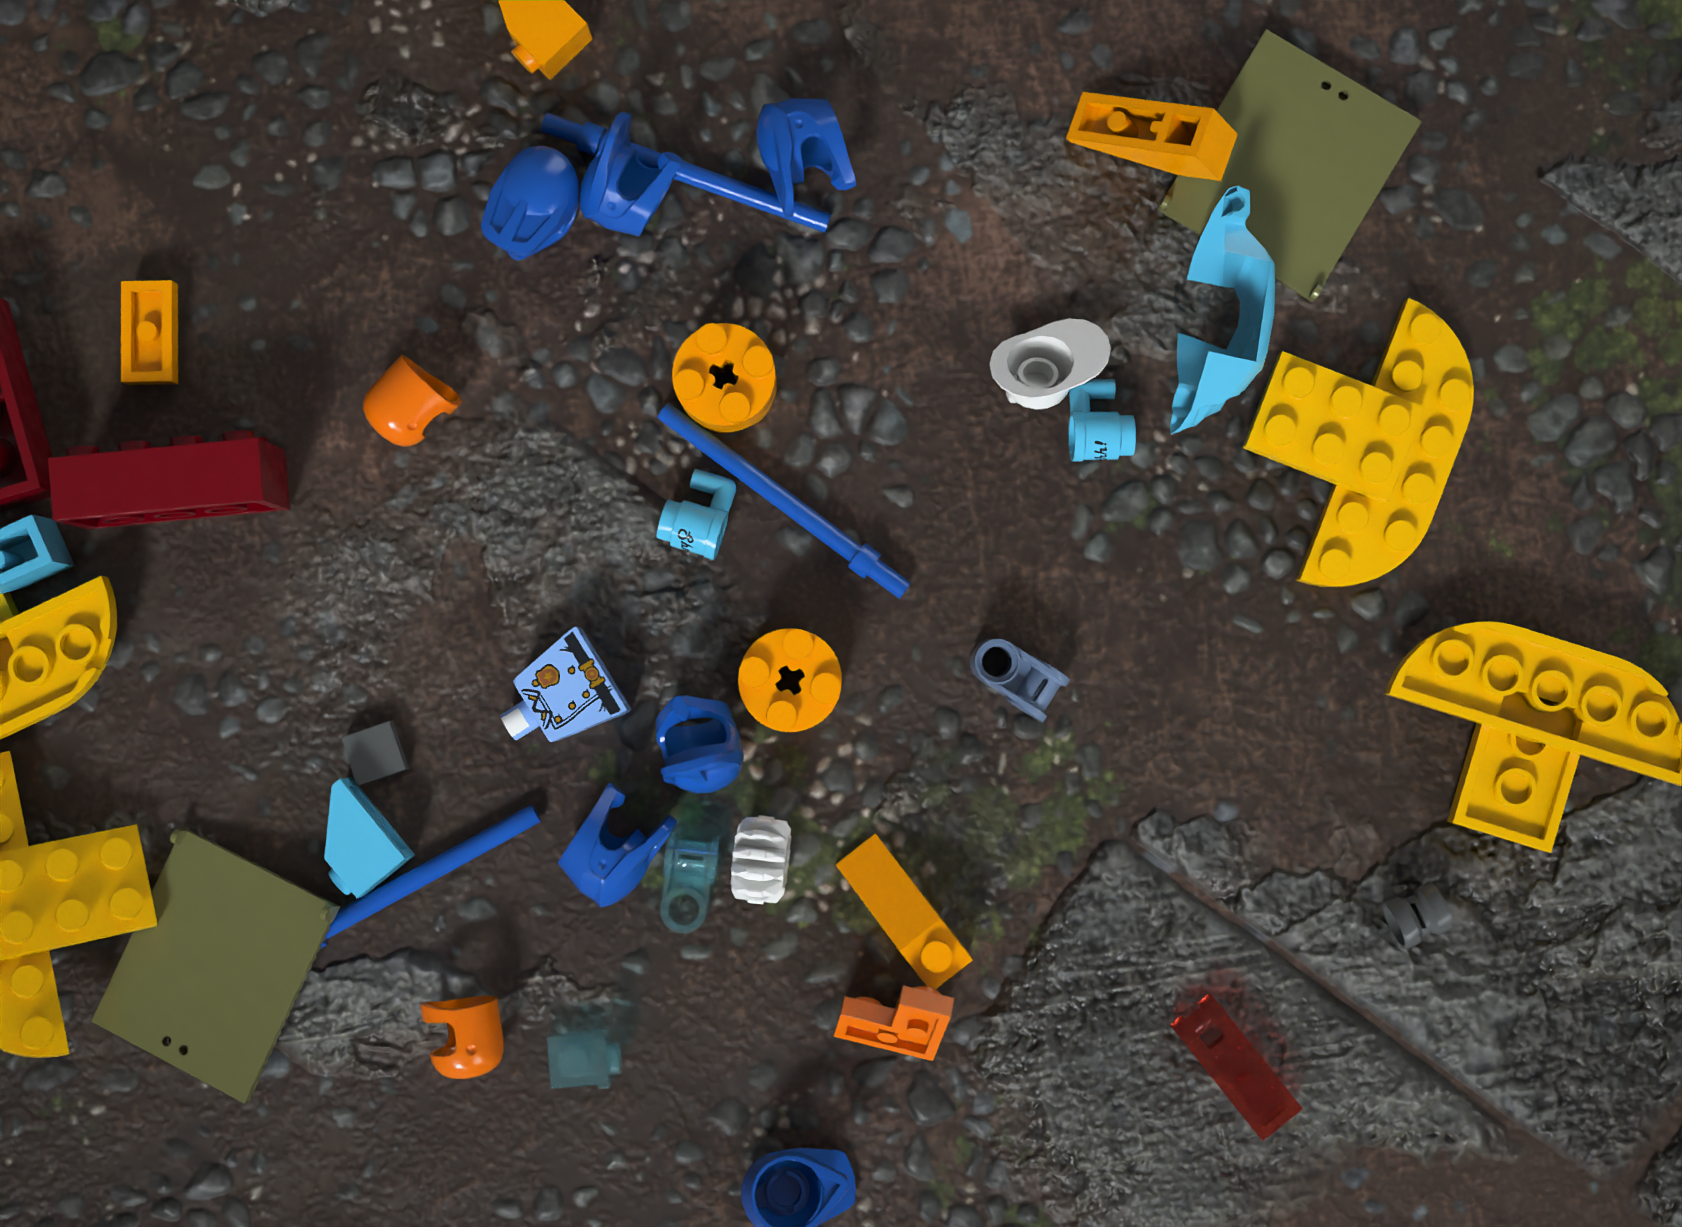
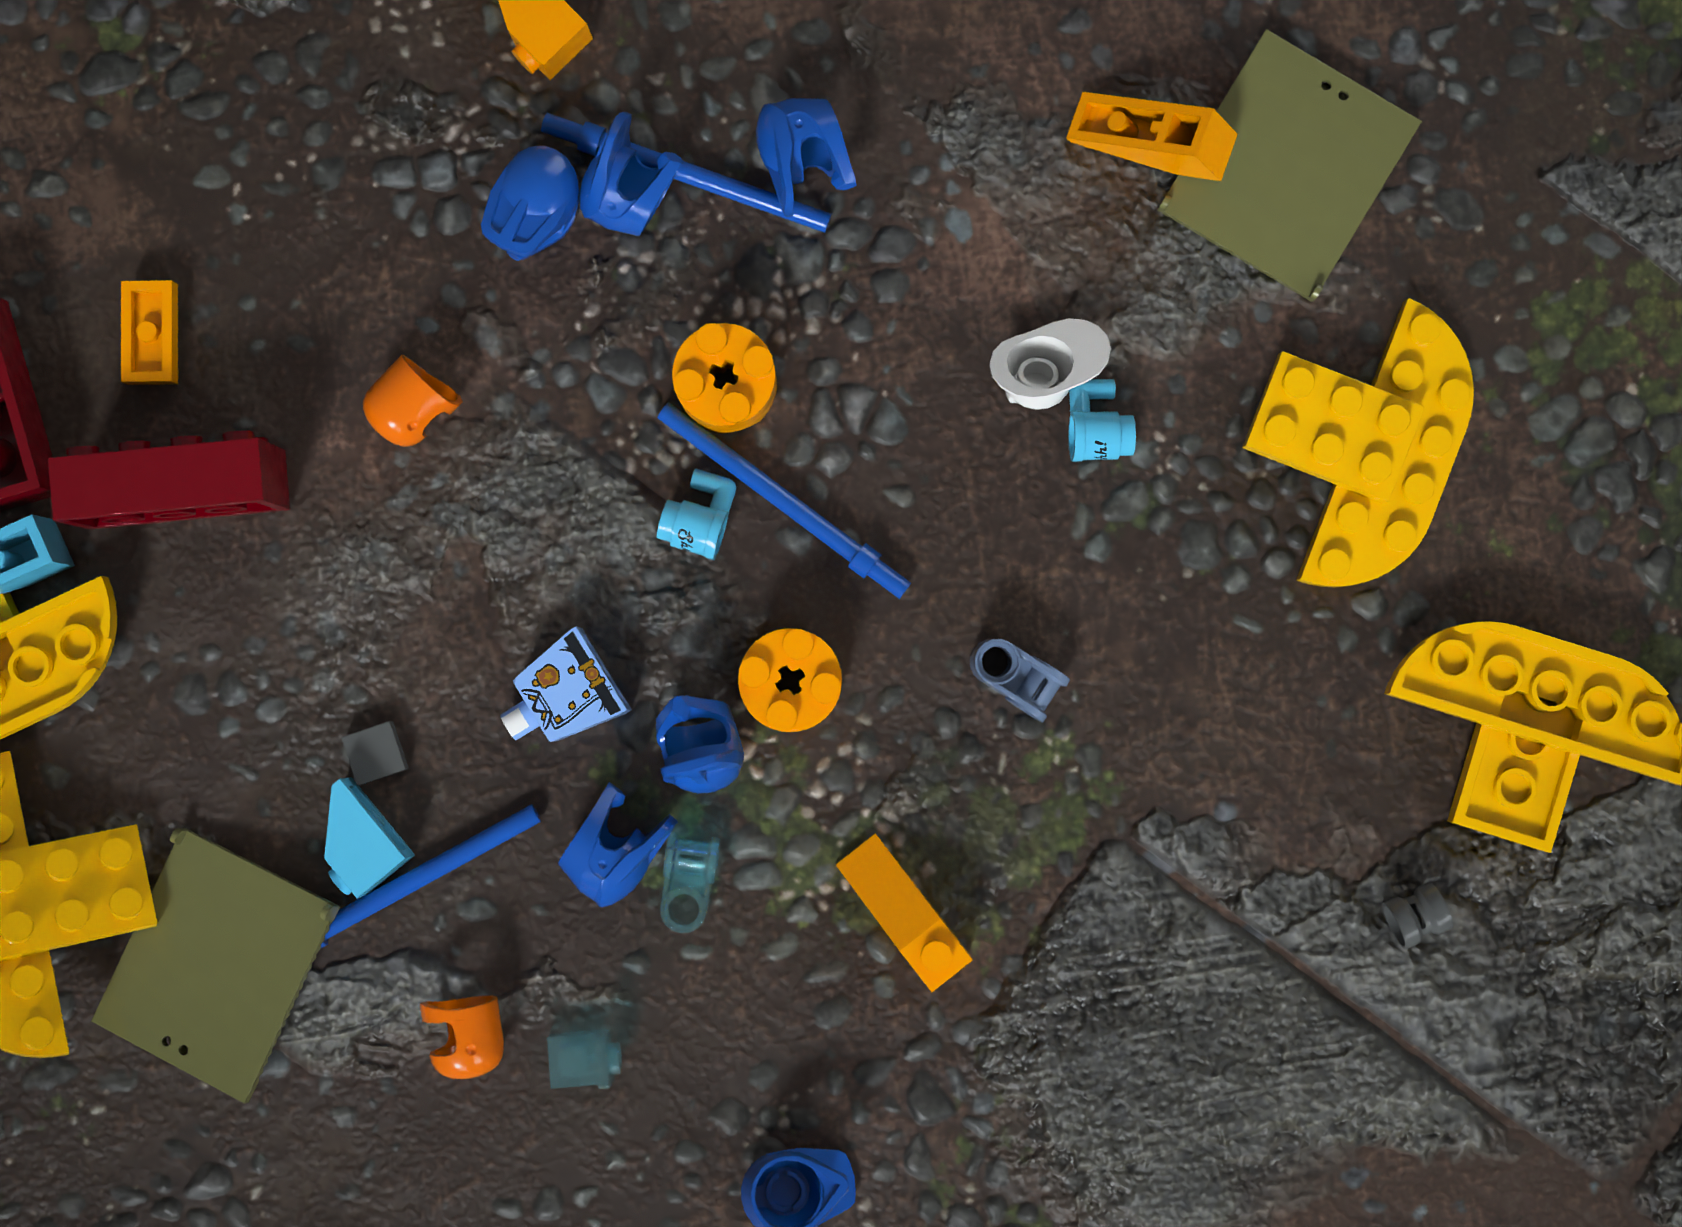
white gear [730,815,791,905] -> none
orange plate [834,985,954,1061] -> none
medium azure animal [1170,186,1275,435] -> none
clear red plate [1170,993,1303,1141] -> none

